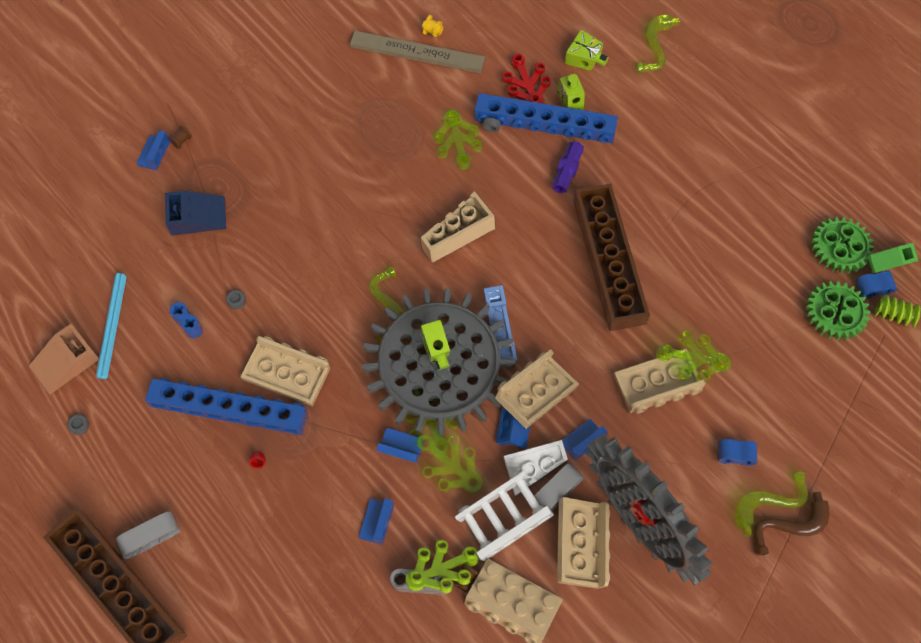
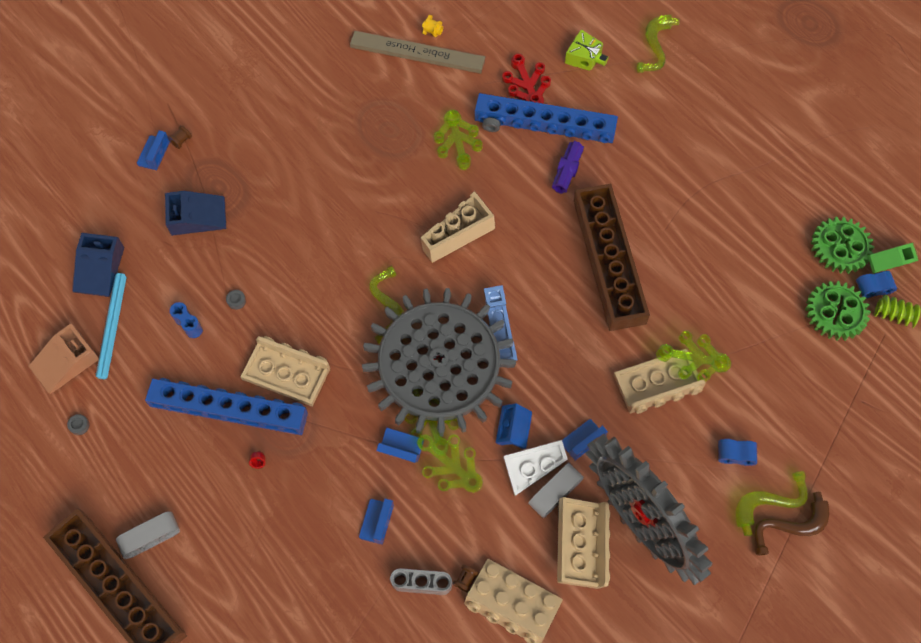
lime plant [405,540,479,593] -> none
lime torso [420,320,450,370] -> none
white fence [455,471,554,561] -> none
tan bracket [495,349,579,429] -> none
lime torso [556,74,585,110] -> none
none -> dark blue slope [72,233,125,297]

